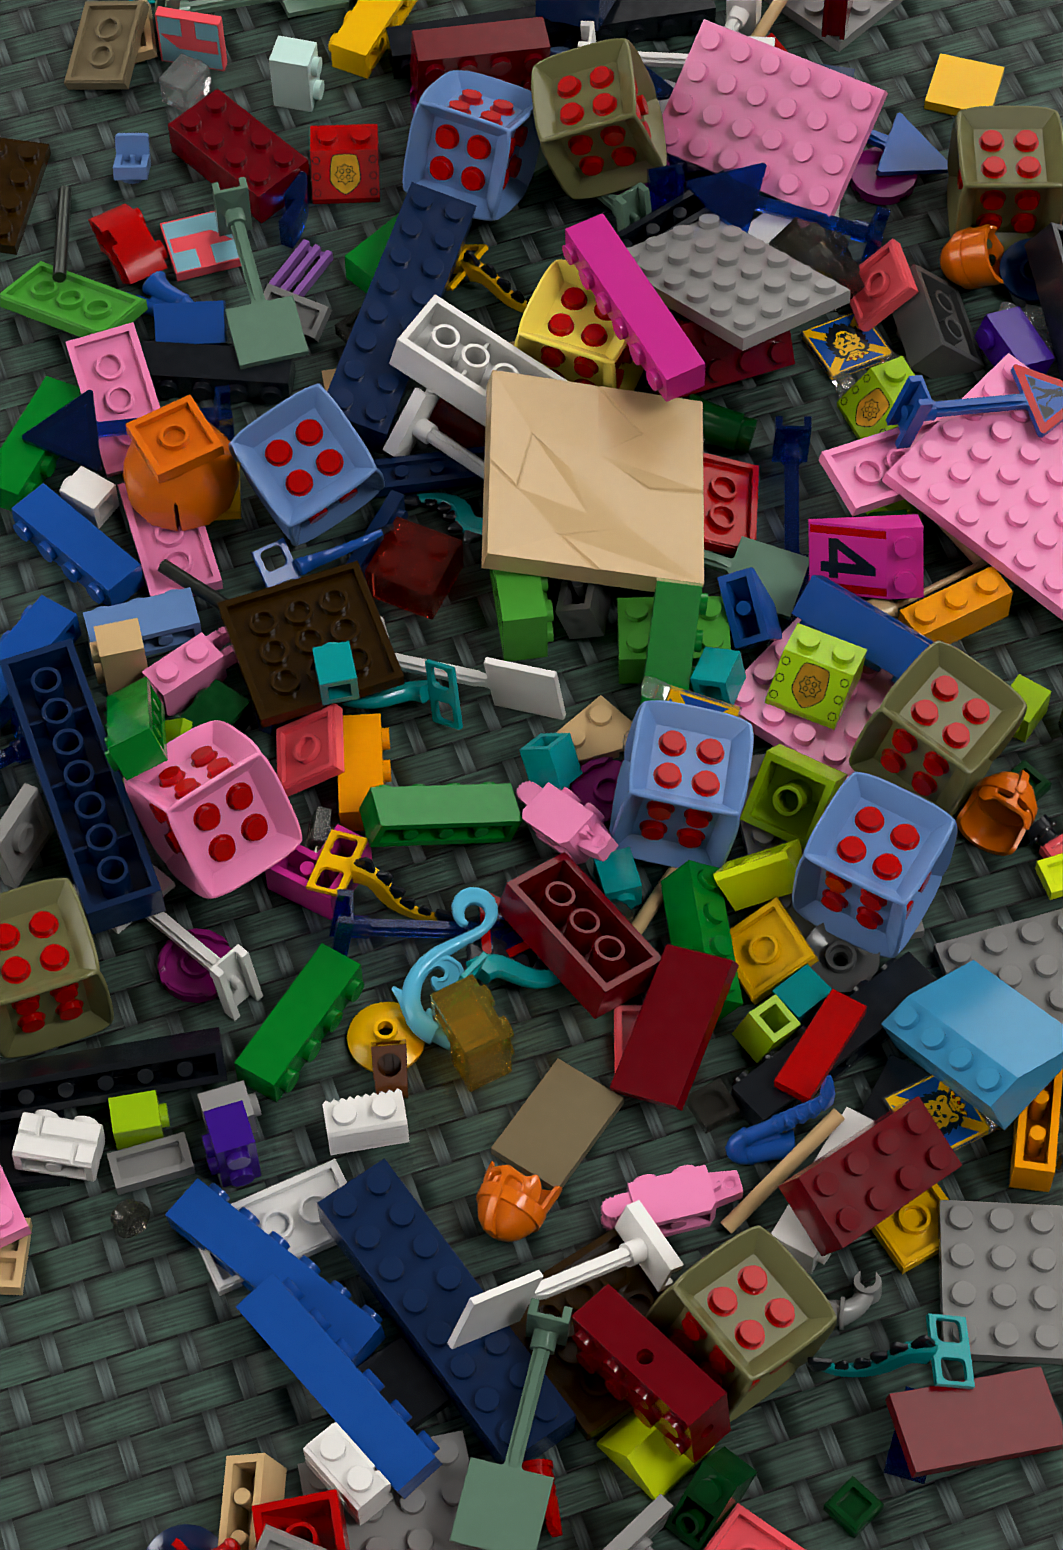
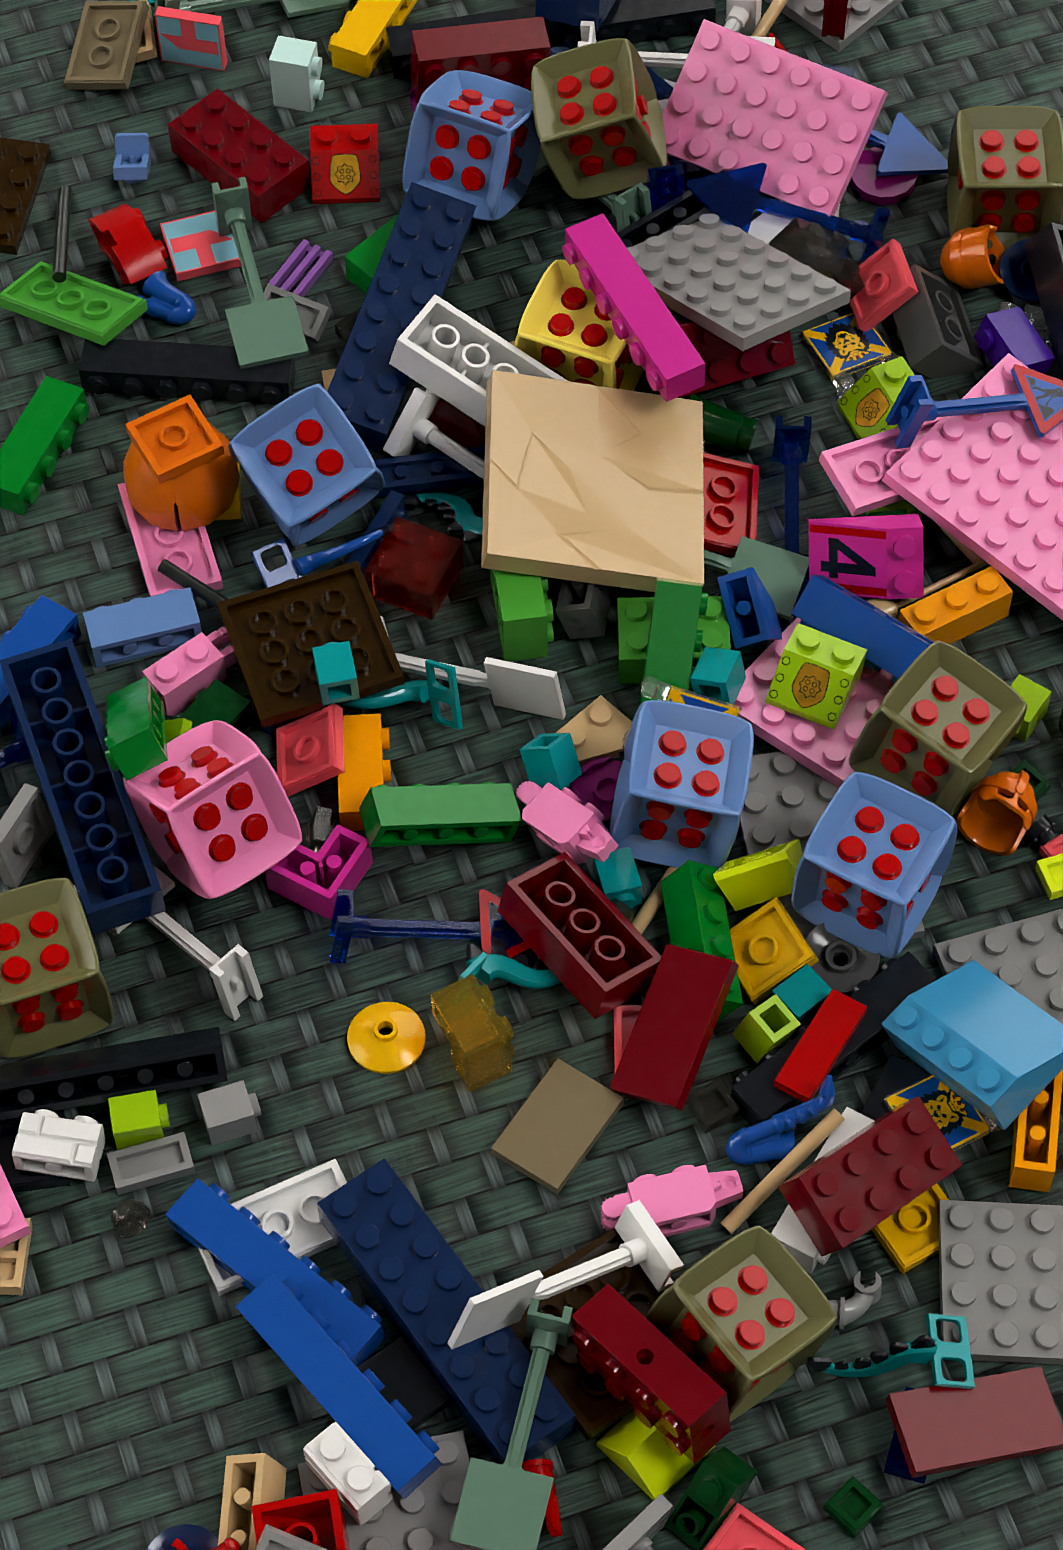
blue brick [11,483,145,606] -> none
clear blue piece [22,385,235,472] -> none
white brick [59,466,119,529] -> none
bright pink plate [65,322,160,478] -> none
tan brick [89,618,148,695] -> none
blue brick [153,300,228,345] -> none
magenta tile [157,928,232,1003] -> none
clear brick [159,53,212,112] -> none
dark purple brick [201,1100,262,1187] -> none
green brick [234,943,364,1103] -> none
clear blue slope [279,171,309,249] -> none
yellow piece [306,829,455,926] -> none
white brick [322,1088,409,1155] -> none
reddish brown leg [371,1039,408,1099] -> none
medium azure plant [391,887,498,1050] -> none
yellow piece [446,244,531,313] -> none
orange helmet [476,1161,562,1242] -> none
lime slope [740,743,848,849] -> none
yellow tile [924,53,1005,116] -> none

